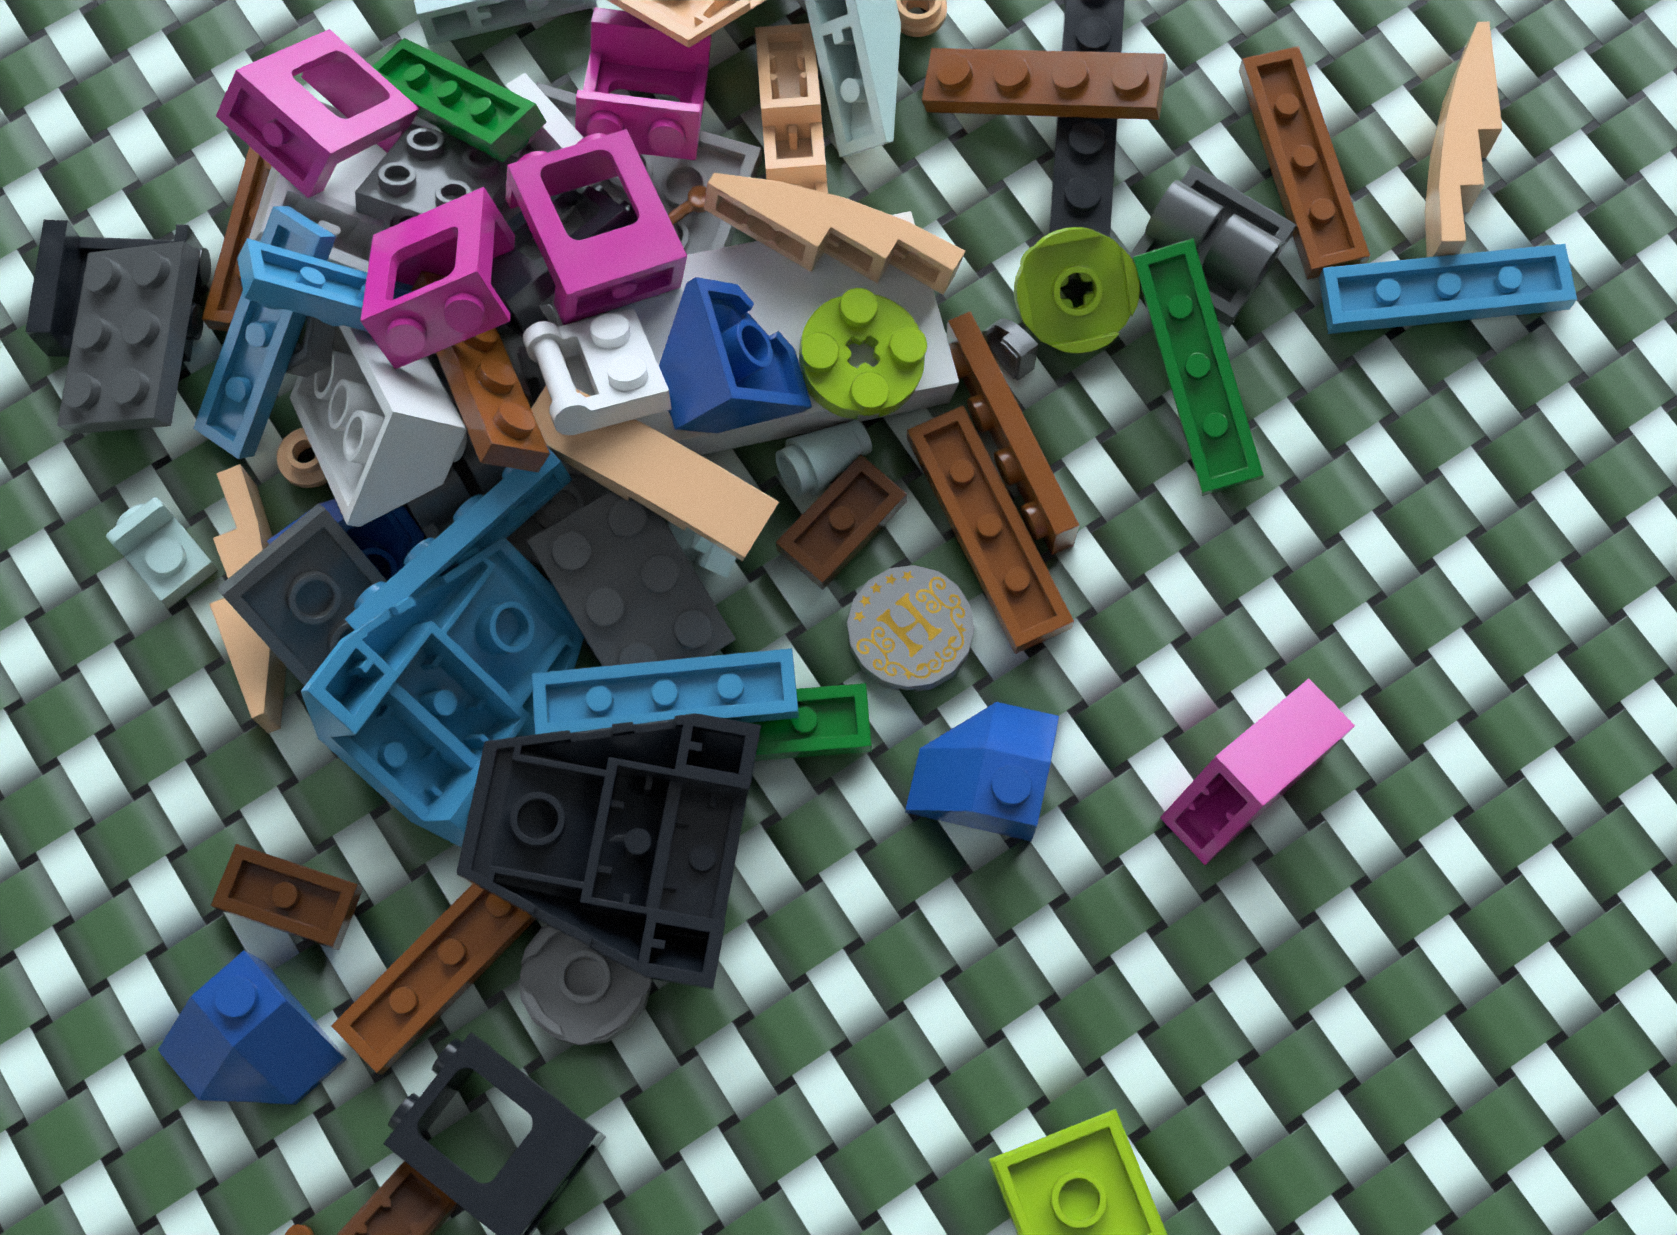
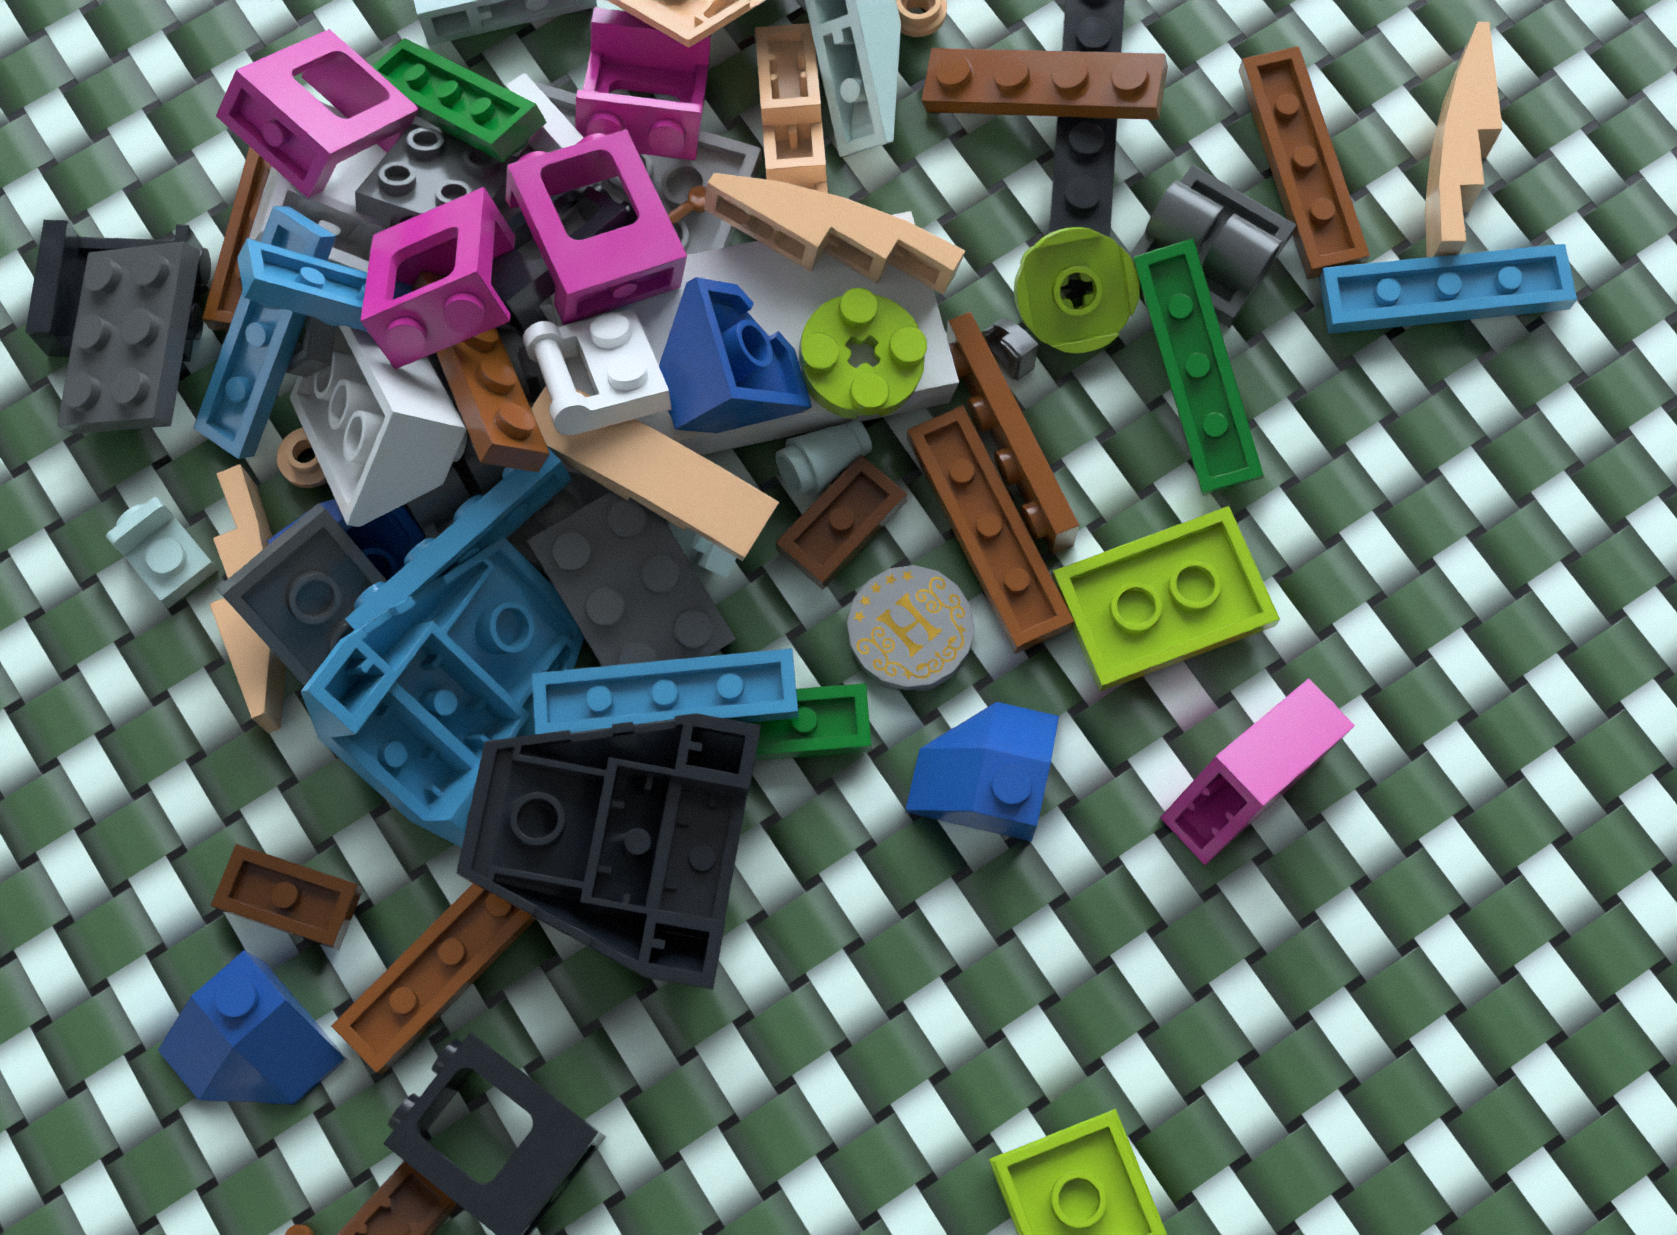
light grey tile [519,924,652,1046] -> none
none -> lime plate [1052,506,1280,692]

